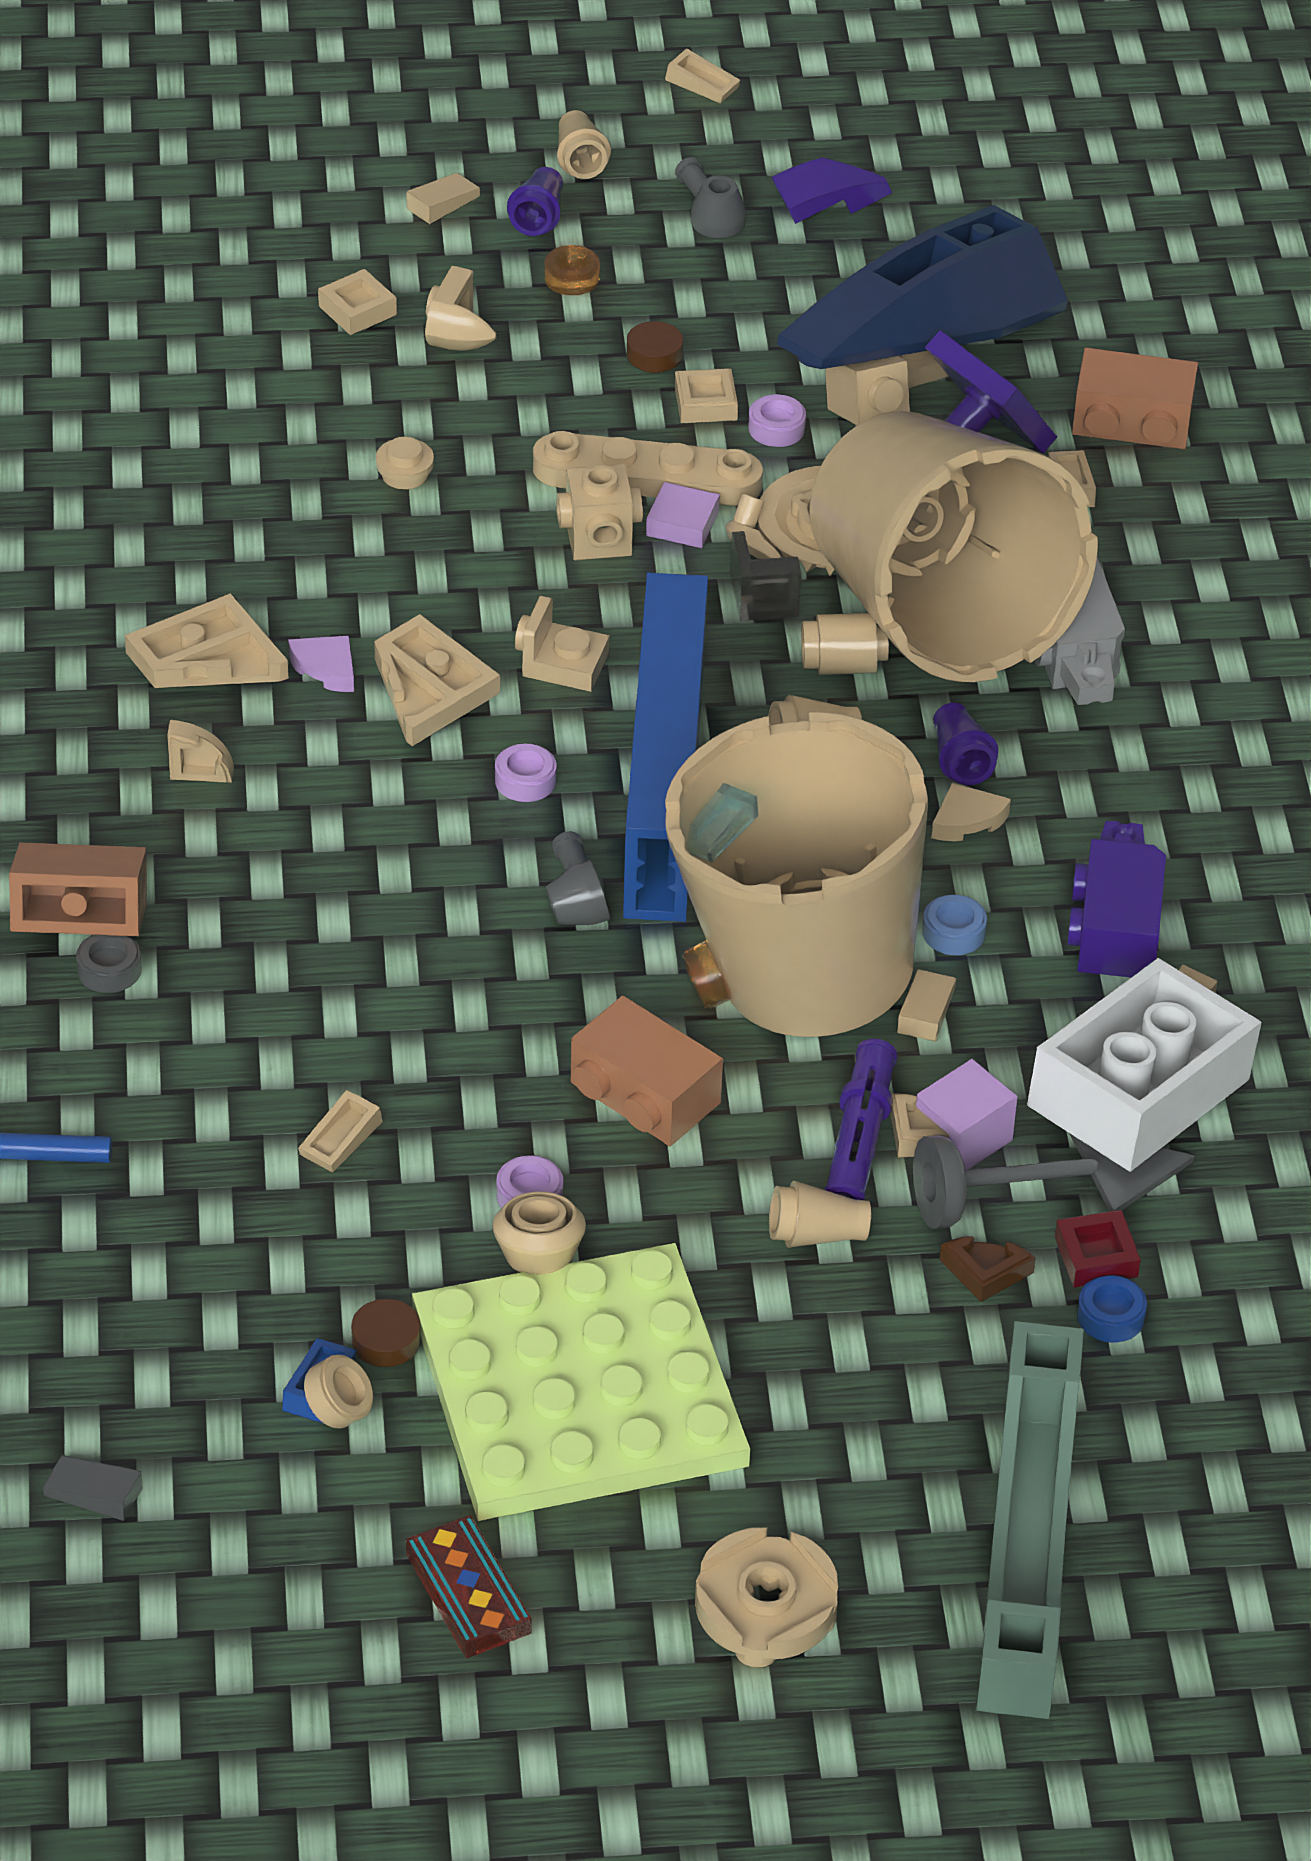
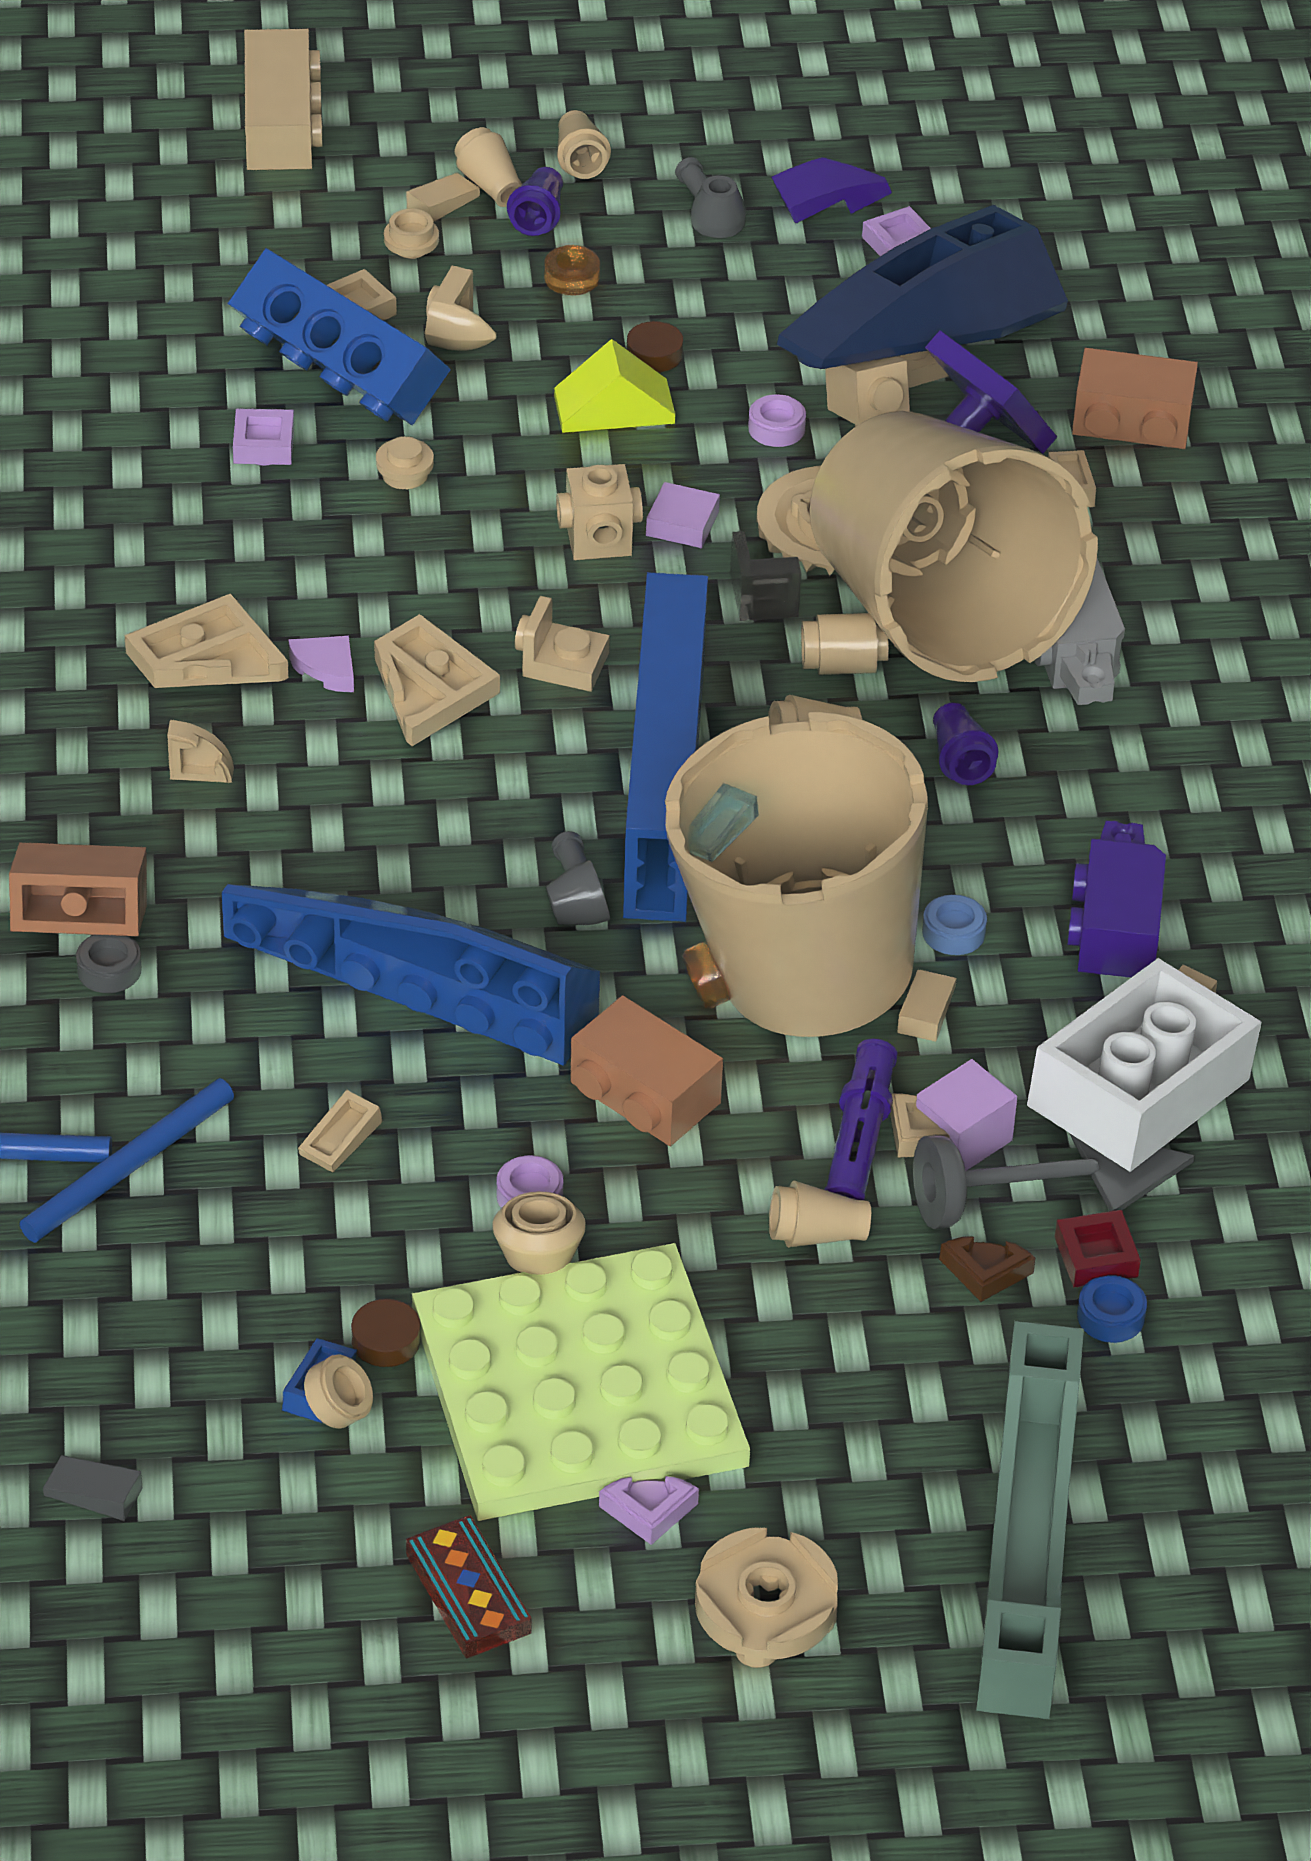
lavender tile [495,744,557,802] -> none
tan plate [533,431,763,506] -> none
tan piece [665,49,741,104] -> none
tan tile [675,368,738,423] -> none
tan bar [725,494,787,569] -> none
tan tile [931,783,1011,841] -> none
none -> blue bar [19,1078,234,1243]
none -> blue wedge [222,884,600,1066]
none -> blue brick [227,248,451,425]
none -> lavender plate [233,409,294,466]
none -> tan brick [244,29,322,170]
none -> tan plate [384,209,439,259]
none -> tan cone [455,127,522,207]
none -> neon yellow slope [554,339,675,433]
none -> lavender tile [599,1476,699,1545]
none -> lavender tile [862,206,931,256]

